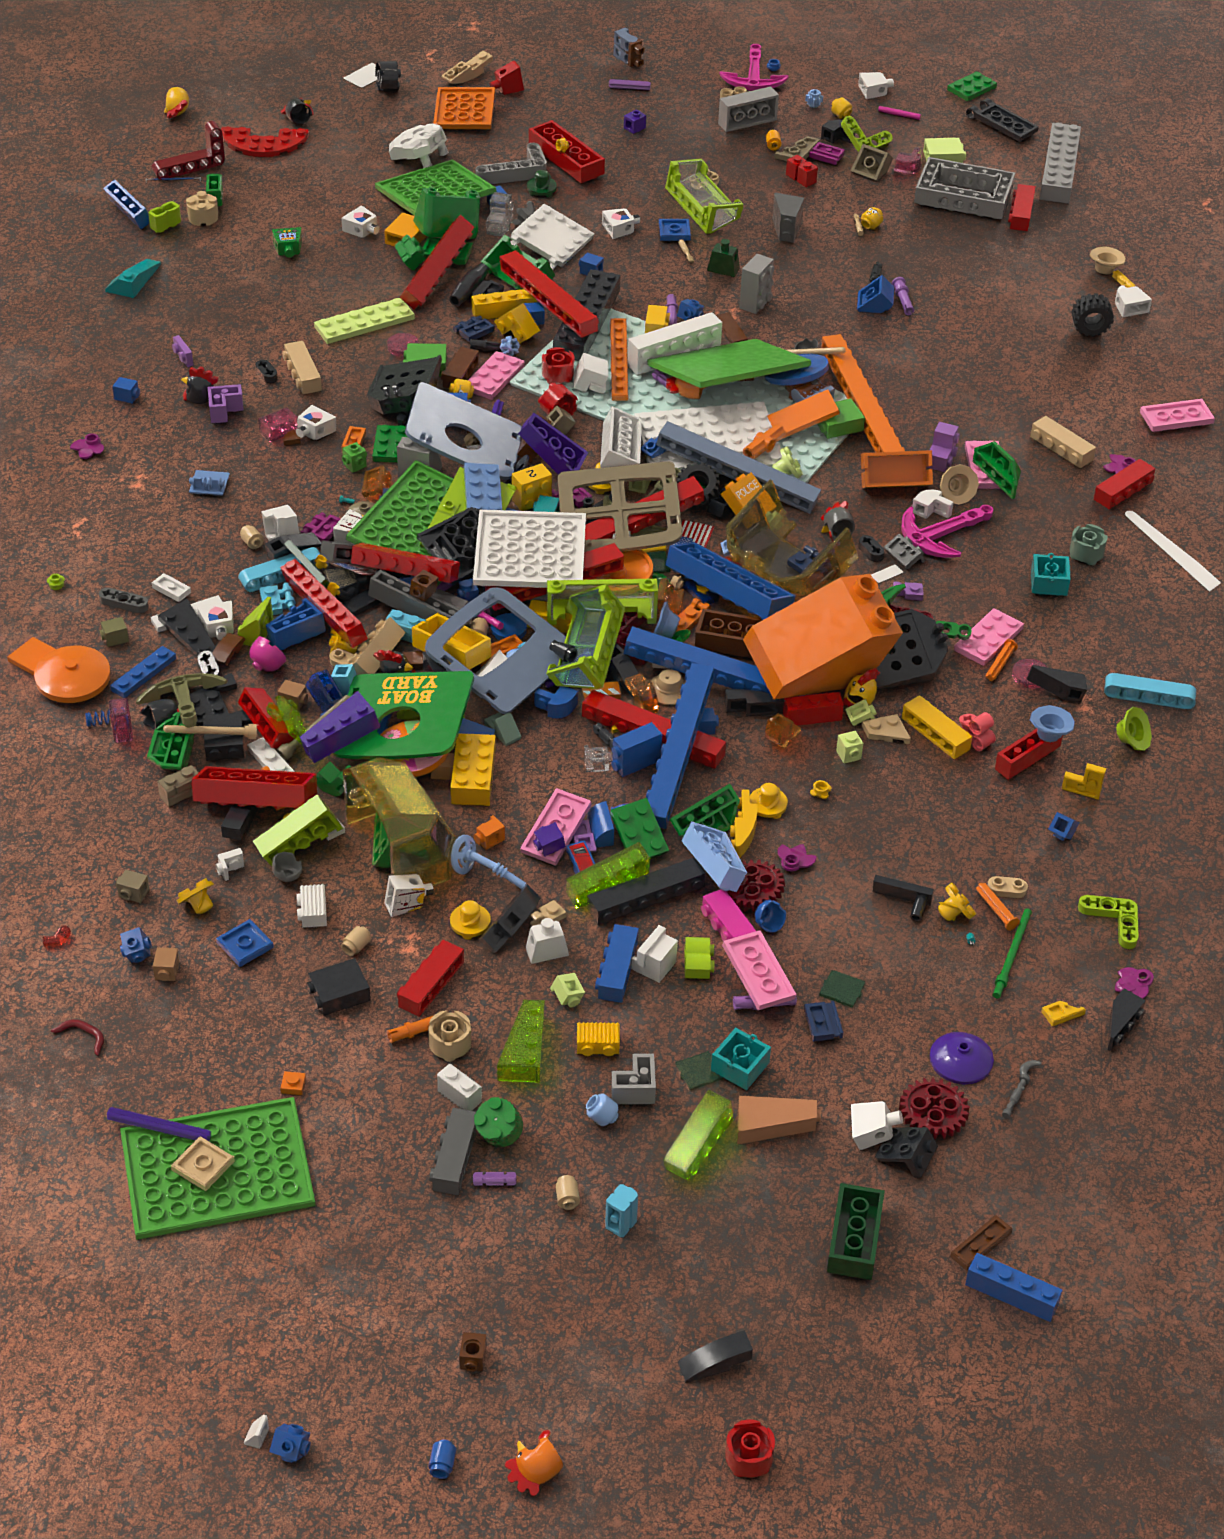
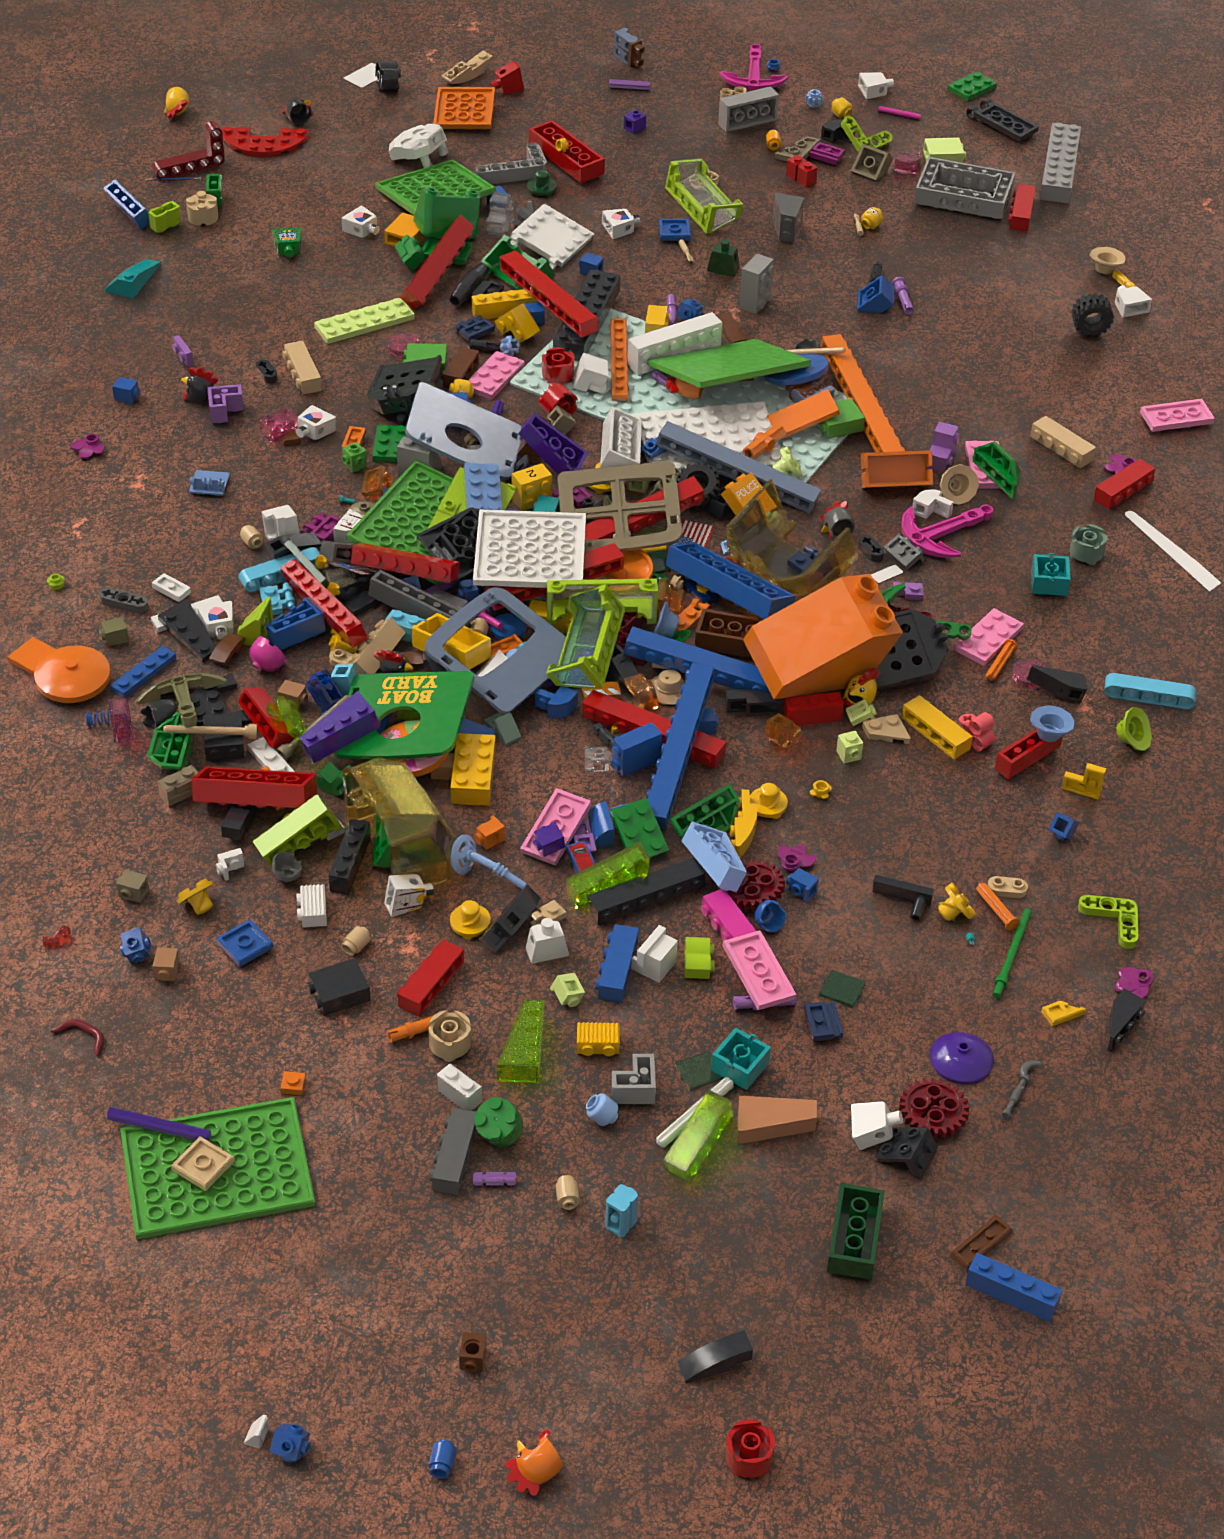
beam [197,651,222,677] -> none
reddish brown brick [409,570,439,602] -> none
black cone [549,640,578,662] -> none
none -> black brick [328,819,371,895]
none -> white axle [656,1077,734,1148]
none -> blue brick [786,868,819,904]

